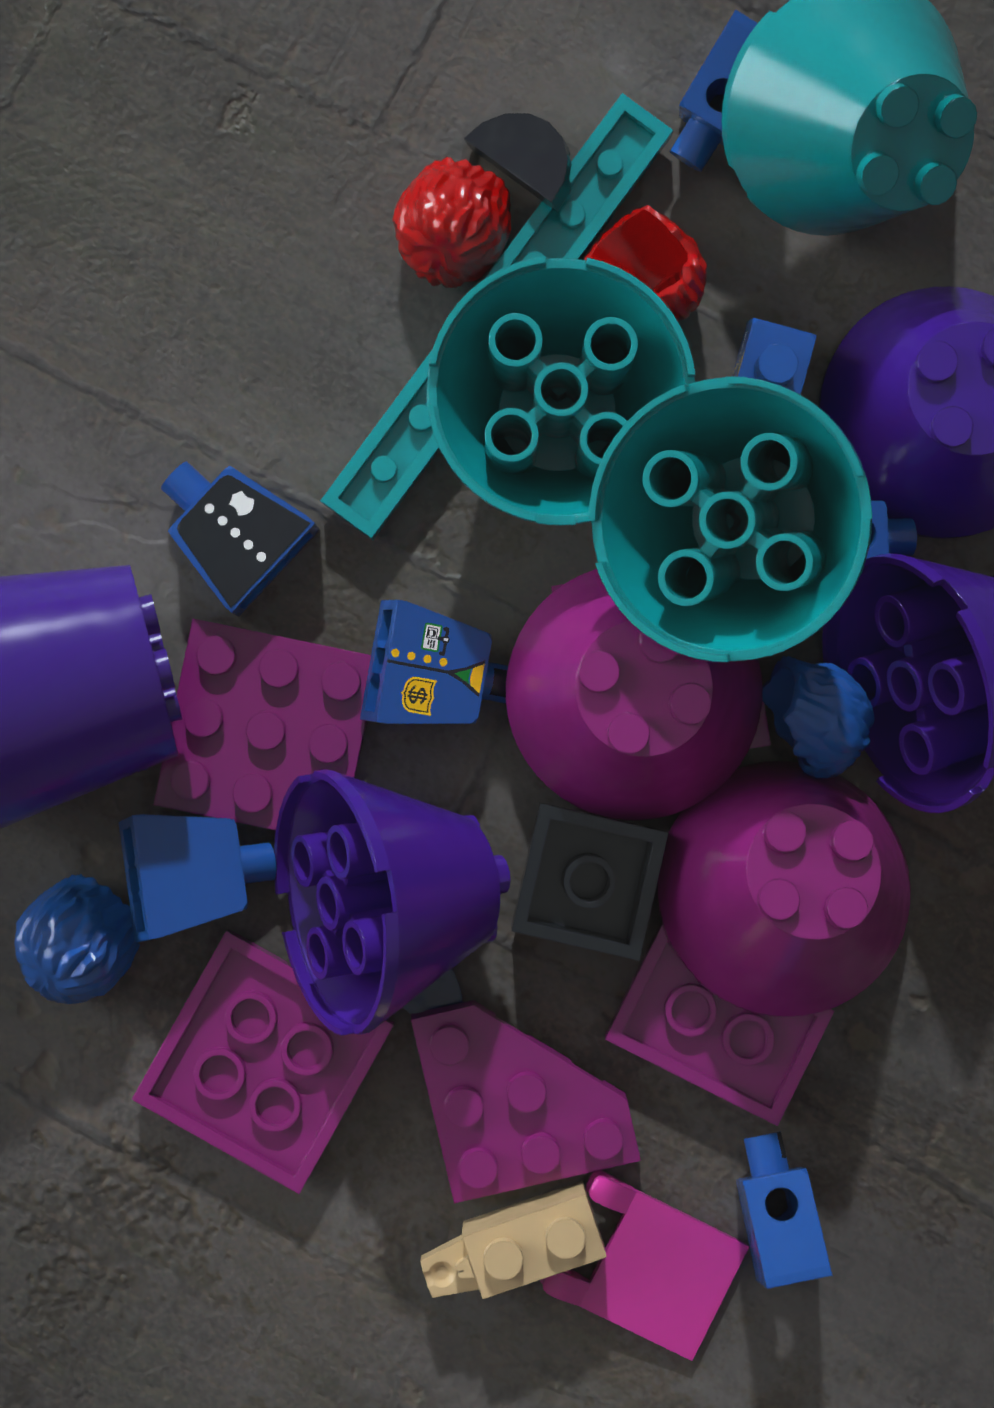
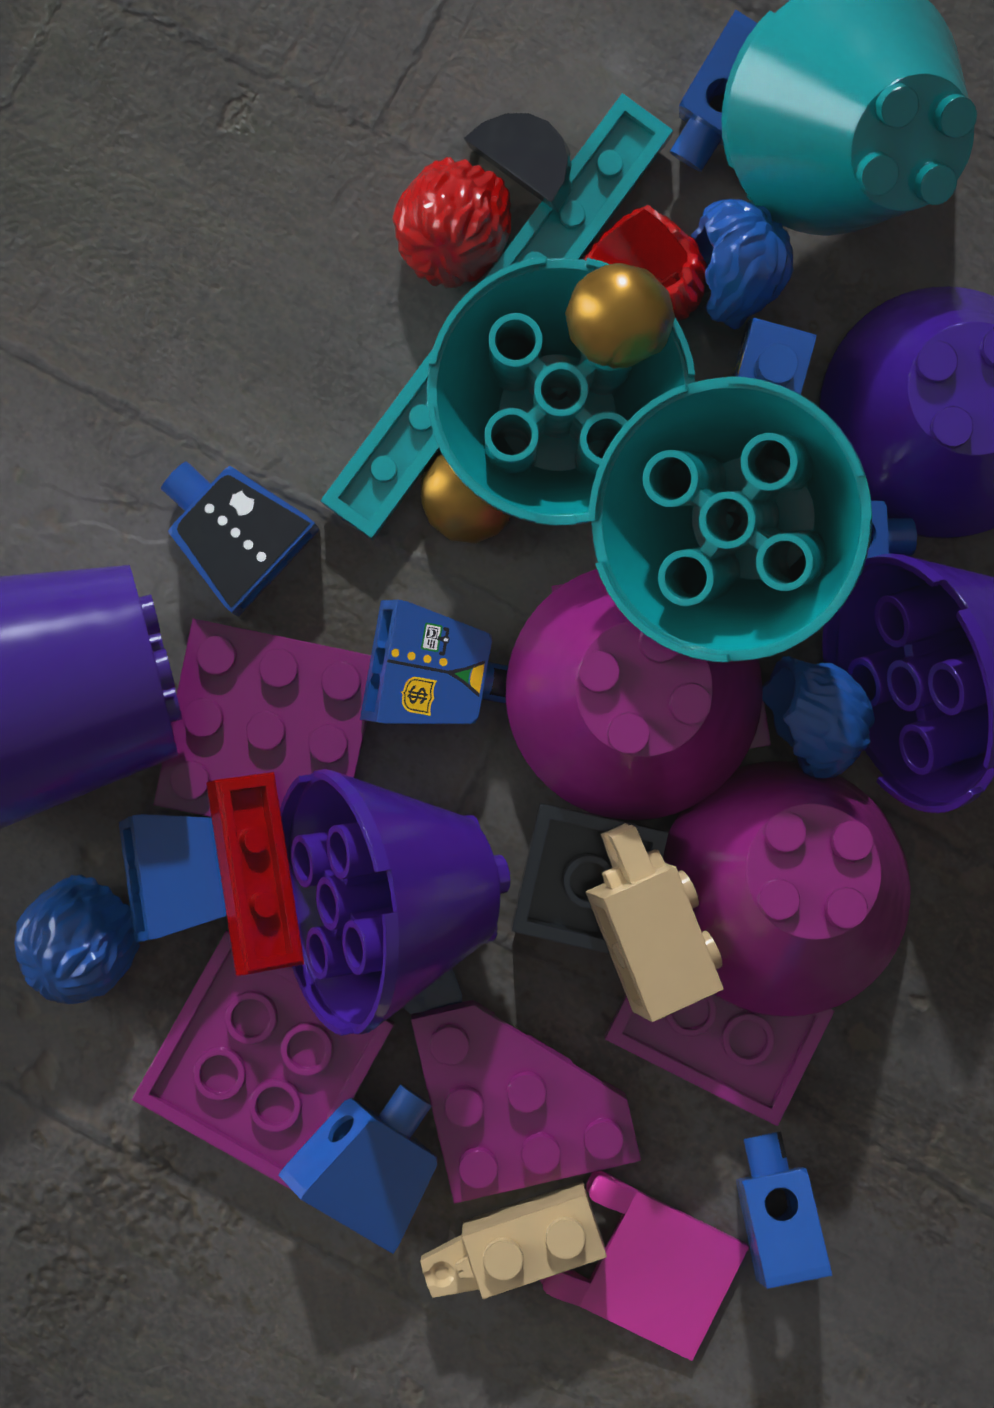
none -> red tile [206,772,304,976]
none -> blue torso [278,1084,437,1254]
none -> pearl gold hair [421,452,511,544]
none -> pearl gold hair [565,263,675,369]
none -> tan hinge [585,824,724,1022]
none -> blue hair [690,199,794,330]

